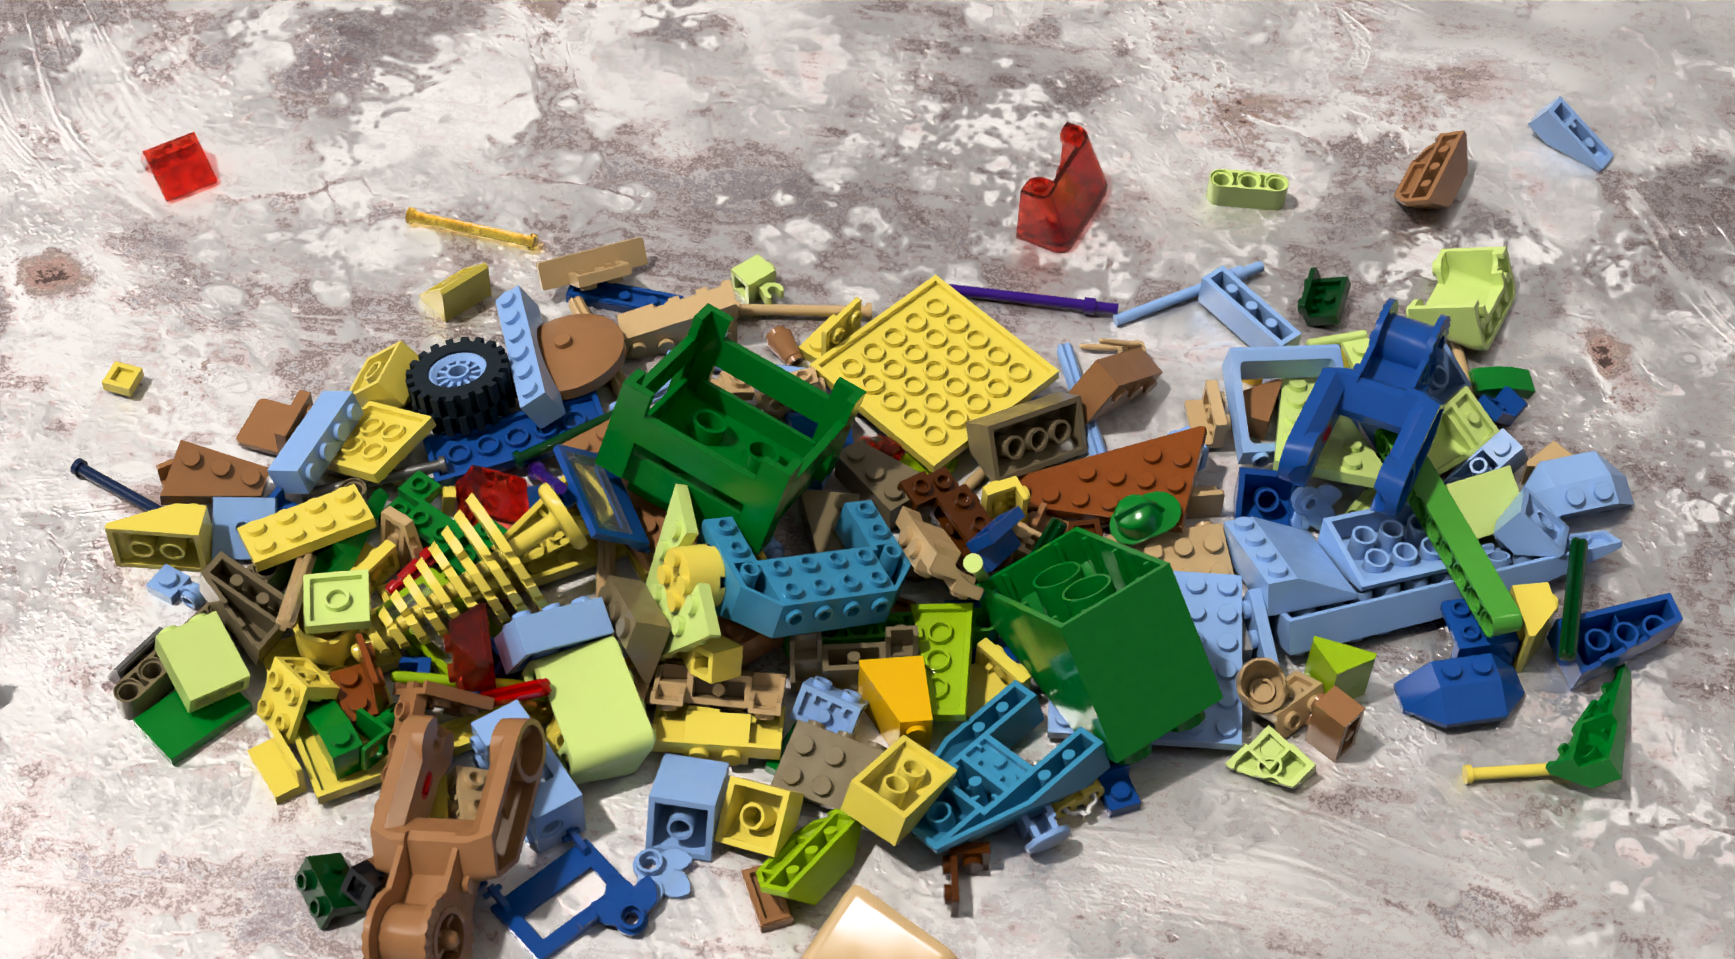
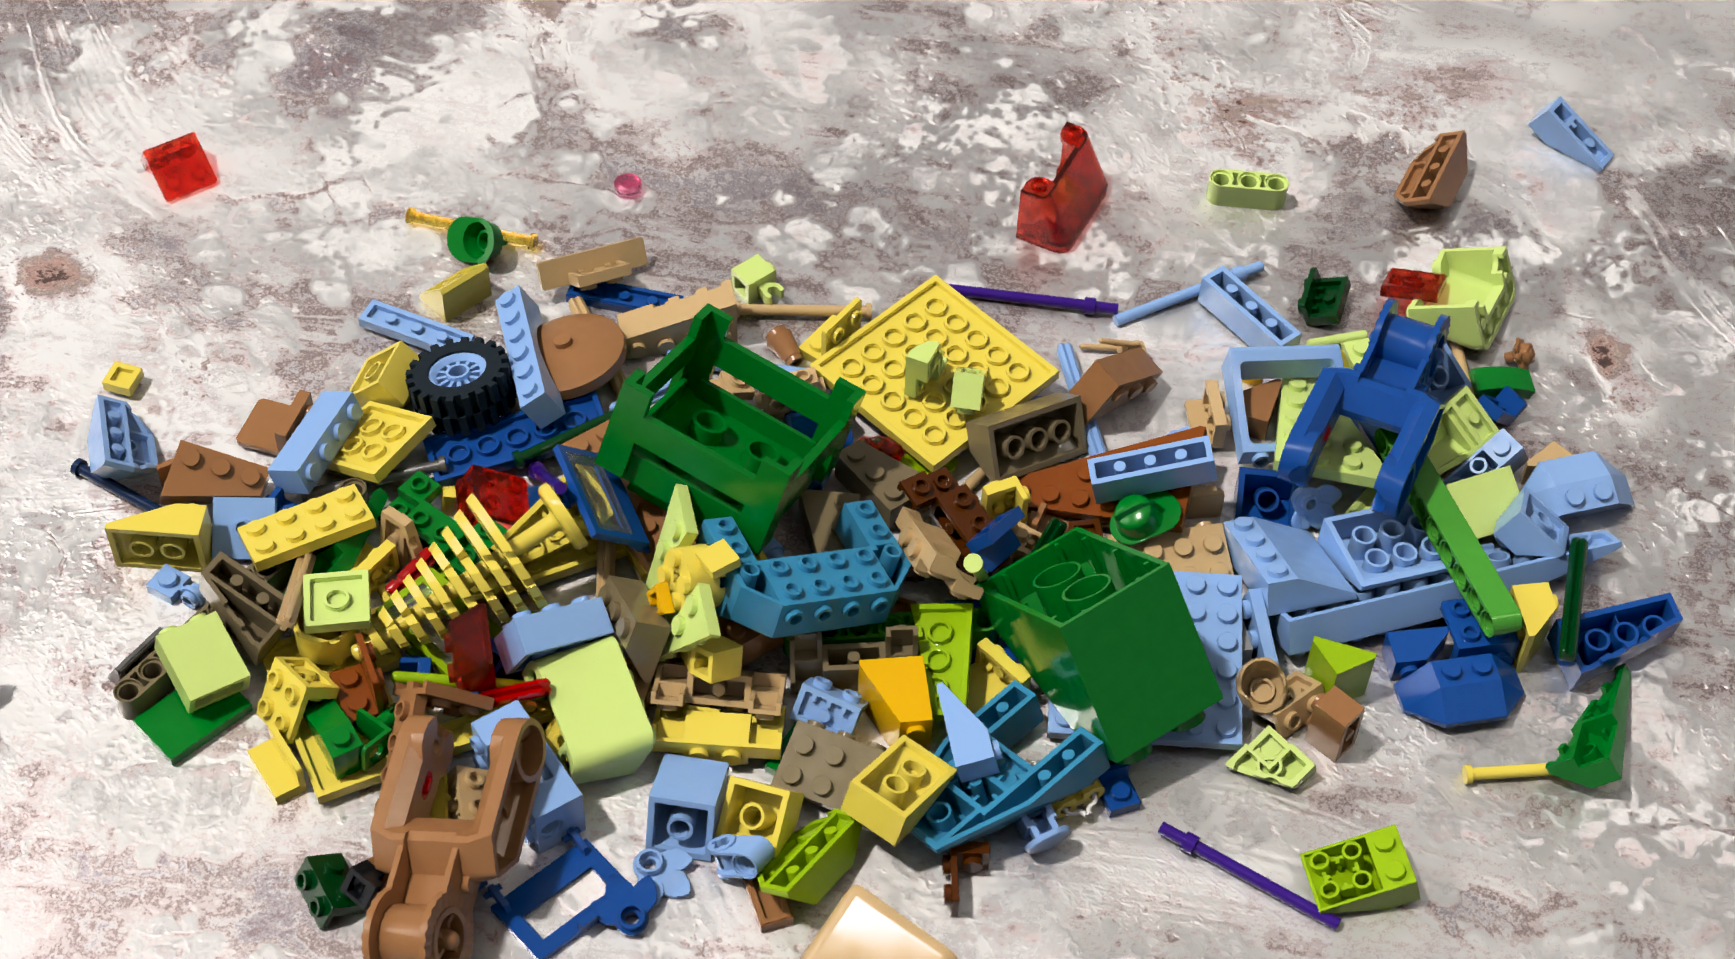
none -> light blue wedge [87,394,158,480]
none -> light blue plate [358,299,475,351]
none -> green piece [447,216,508,264]
none -> clear pink tile [614,173,642,200]
none -> yellow tile [646,582,675,615]
none -> light yellow tile [695,539,741,580]
none -> light blue piece [707,834,775,880]
none -> yellowish green slope [904,341,948,398]
none -> light blue slope [936,682,1003,783]
none -> yellowish green slope [950,366,987,415]
none -> light blue brick [1087,435,1218,504]
none -> dark purple bar [1158,822,1342,931]
none -> lime slope [1299,824,1421,914]
none -> clear red plate [1380,268,1447,303]
none -> blue slope [1381,626,1449,681]
none -> medium nougat plant [1504,338,1535,370]

